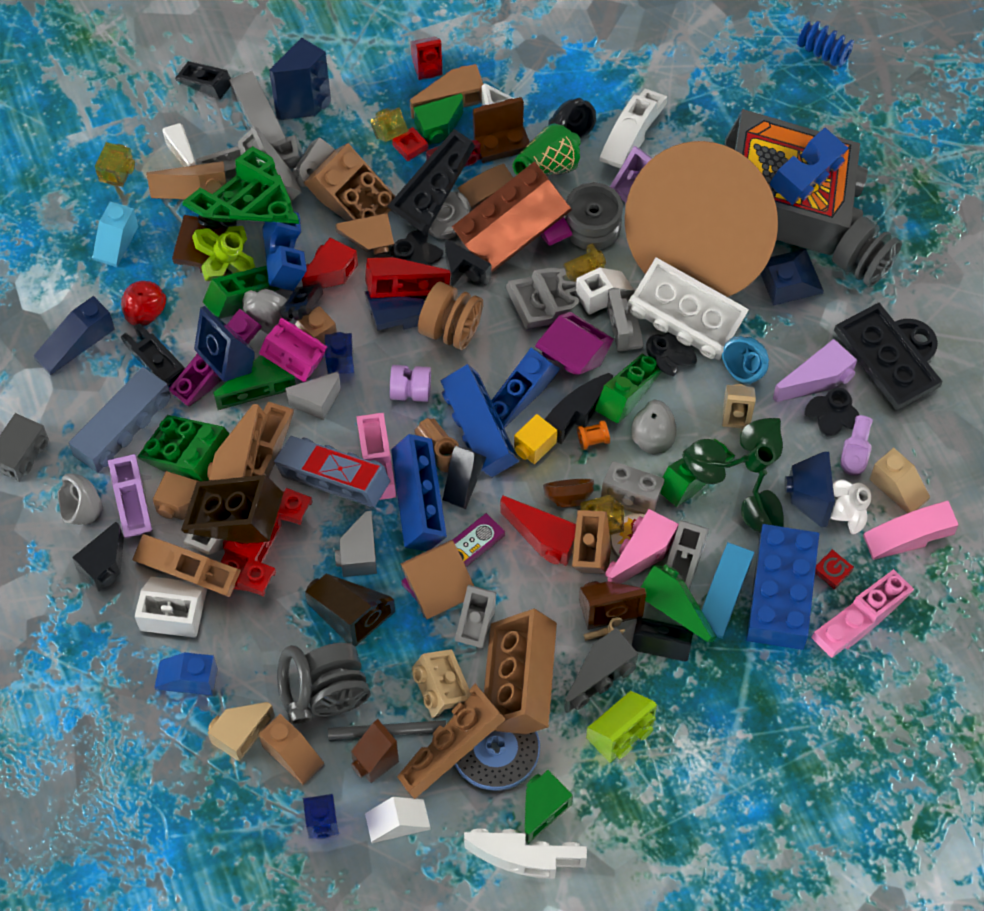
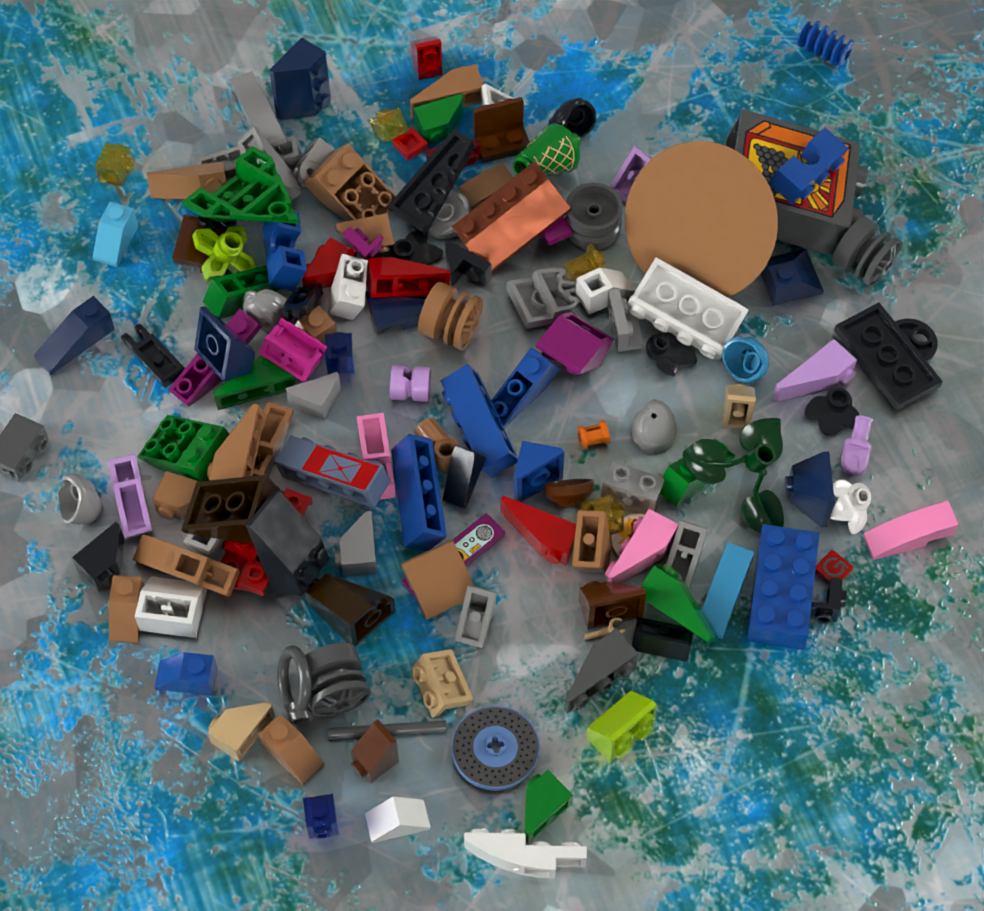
sand blue brick [68,367,171,473] -> none
red hair [121,281,166,326] -> none
white slope [162,123,196,167] -> none
black slope [175,61,231,99] -> none
medium nougat wing [397,683,506,799] -> none
medium nougat slope [484,608,557,734] -> none
yellow brick [514,414,557,465] -> none
black slope [544,373,613,444] -> none
green slope [595,353,662,424] -> none
white slope [599,89,667,168] -> none
bright pink slope [811,569,914,658] -> none
tan slope [869,447,930,513] -> none
none -> medium nougat slope [109,575,144,644]
none -> black slope [246,490,329,596]
none -> white slope [328,254,368,320]
none -> magenta bracket [342,227,384,259]
none -> blue slope [514,441,565,503]
none -> black bracket [810,578,847,623]

